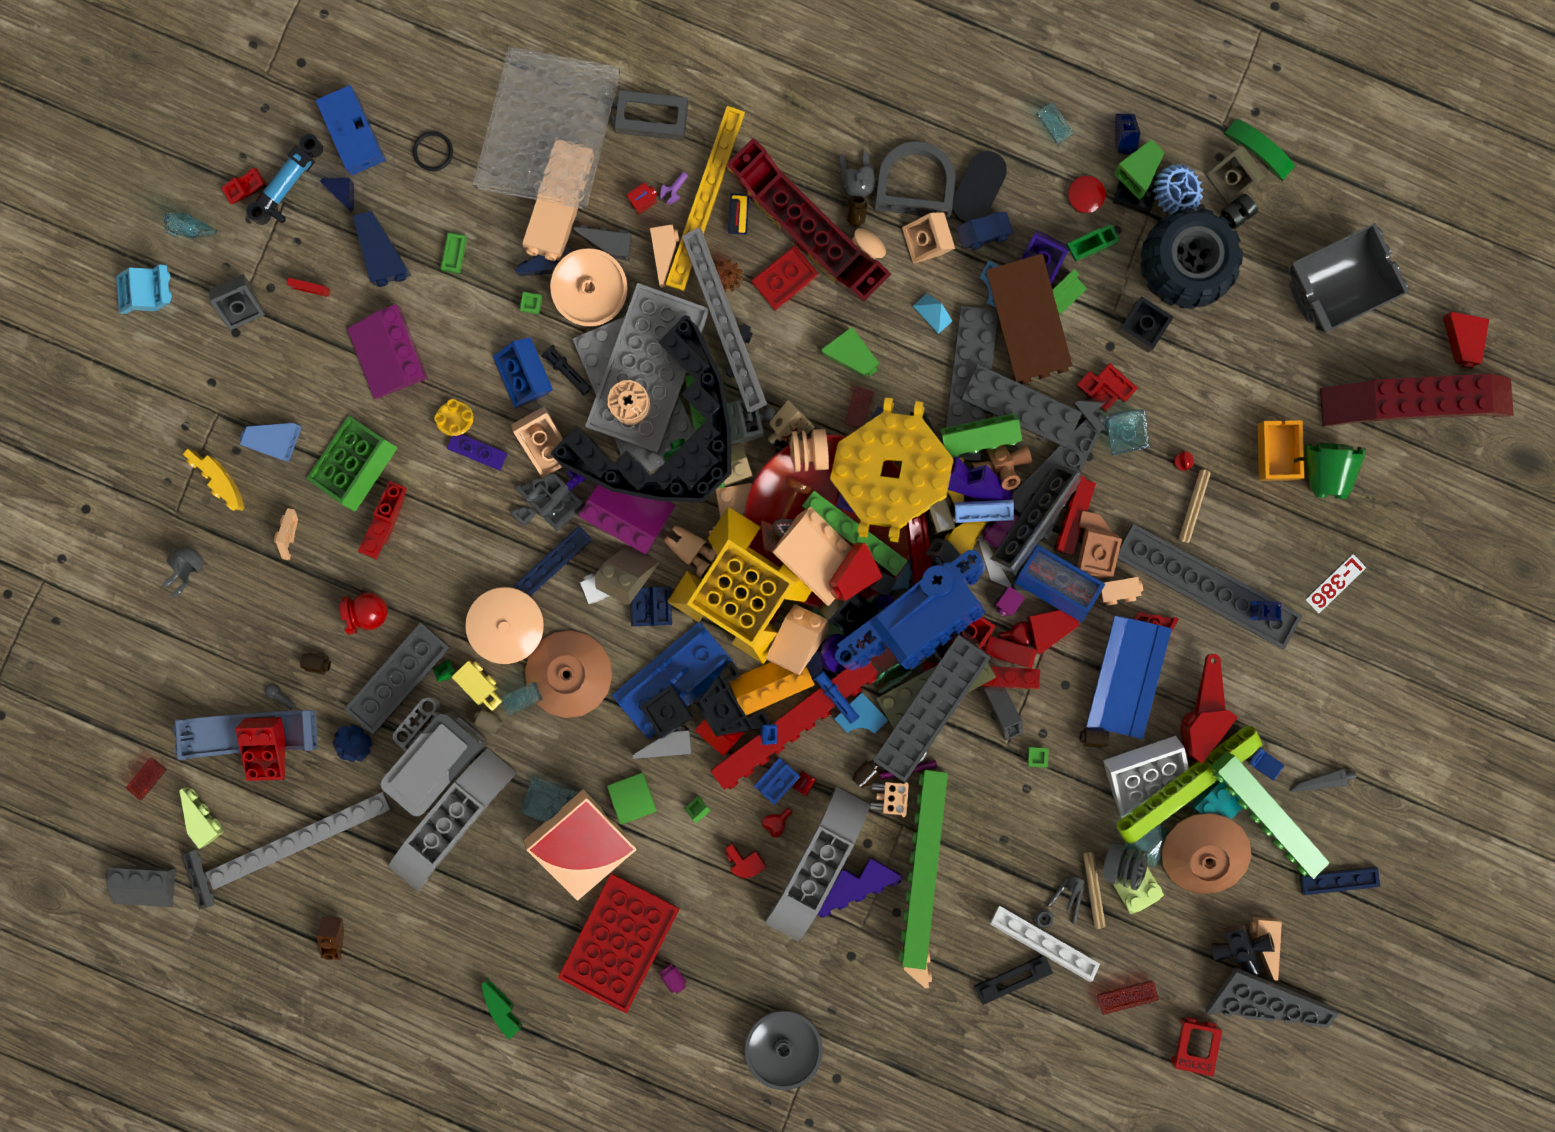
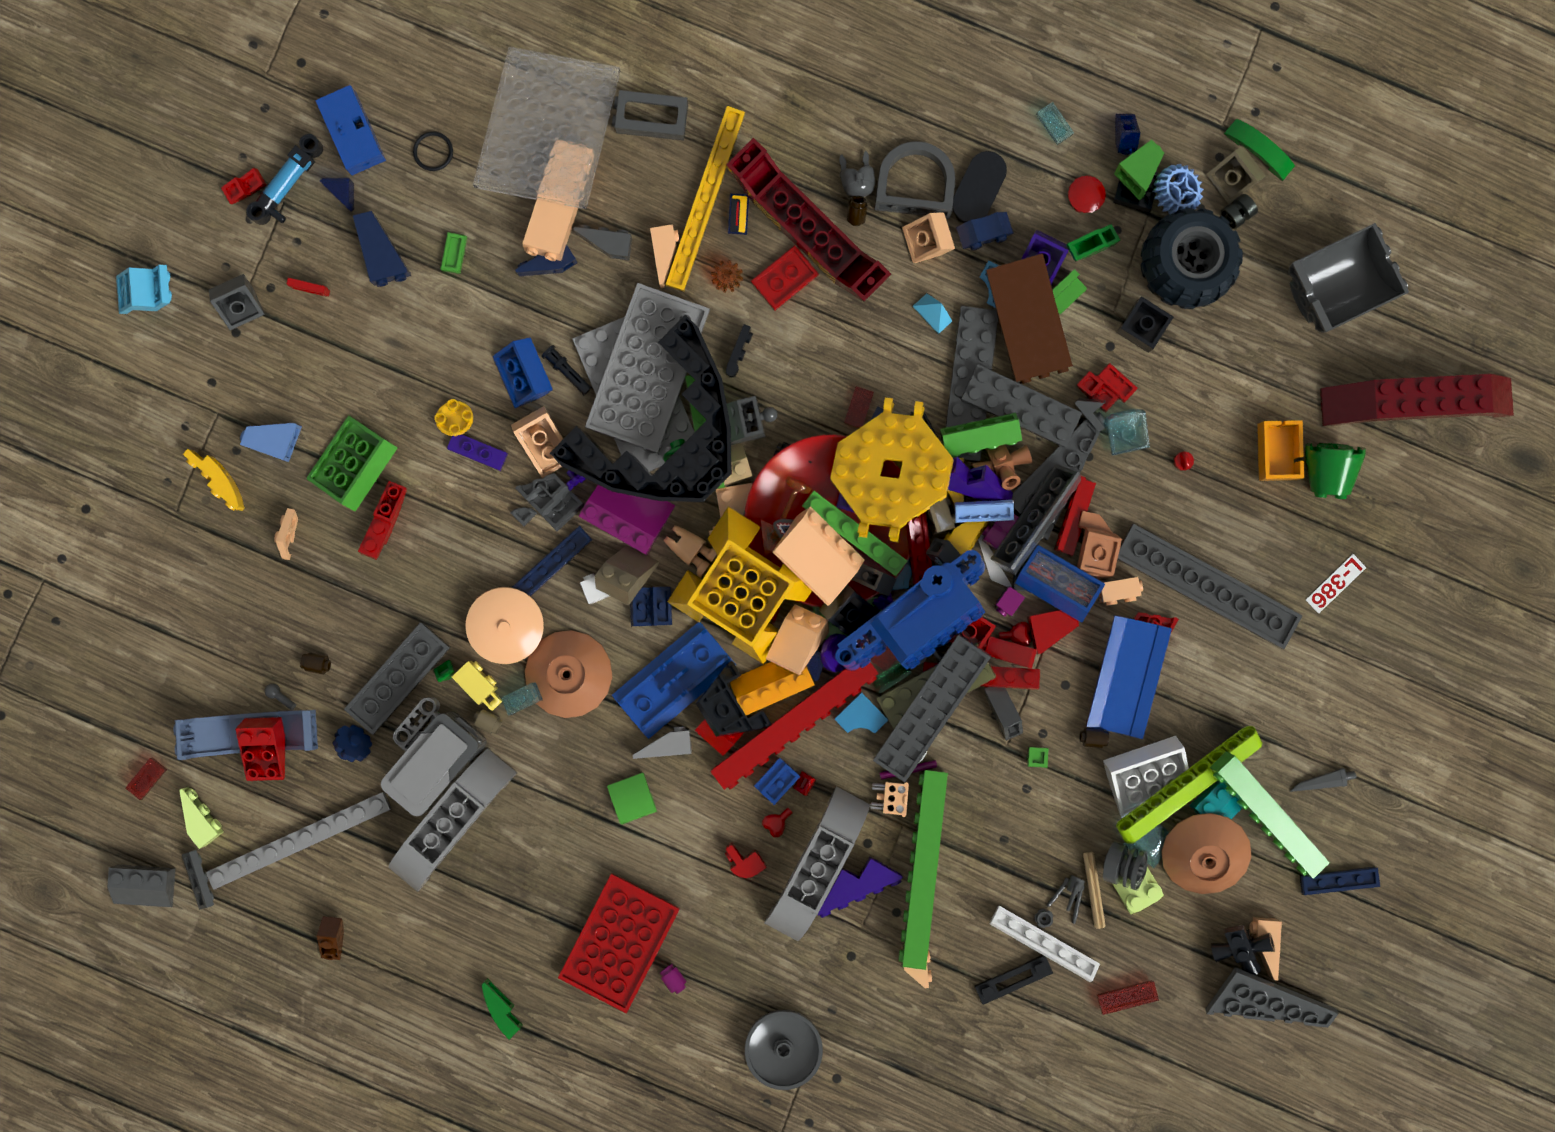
dark grey hair [162,546,204,598] -> none
clear light blue slope [163,212,217,238] -> none
red tile [339,593,388,635] -> none
magenta slope [347,304,428,399] -> none
bright green plate [520,292,543,315] -> none
clear light blue slope [521,776,580,822] -> none
tile [524,789,637,901] -> none
light nougat dish [550,248,627,326] -> none
light nougat wheel [607,380,651,425] -> none
red brick [626,182,657,215] -> none
black tile [641,685,693,739] -> none
medium lavender bar [660,172,688,205] -> none
light grey plate [682,228,767,412] -> none
bright green plate [684,796,711,824] -> none
blue slope [760,724,777,745] -> none
tan torso [768,400,815,447] -> none
light nougat wheel [790,429,829,472] -> none
blue pin [814,671,860,724] -> none
bright green slope [821,327,880,377] -> none
red slope [829,542,883,601] -> none
light nougat dish [852,228,886,259] -> none
dark brown brick [852,760,880,789] -> none
red window [1171,1016,1223,1077] -> none
tan axle [1179,469,1211,543] -> none
red slope [1180,654,1238,764] -> none
blue bracket [1249,747,1285,781] -> none
clear blue slope [1251,601,1282,621] -> none
red slope [1443,312,1489,369] -> none

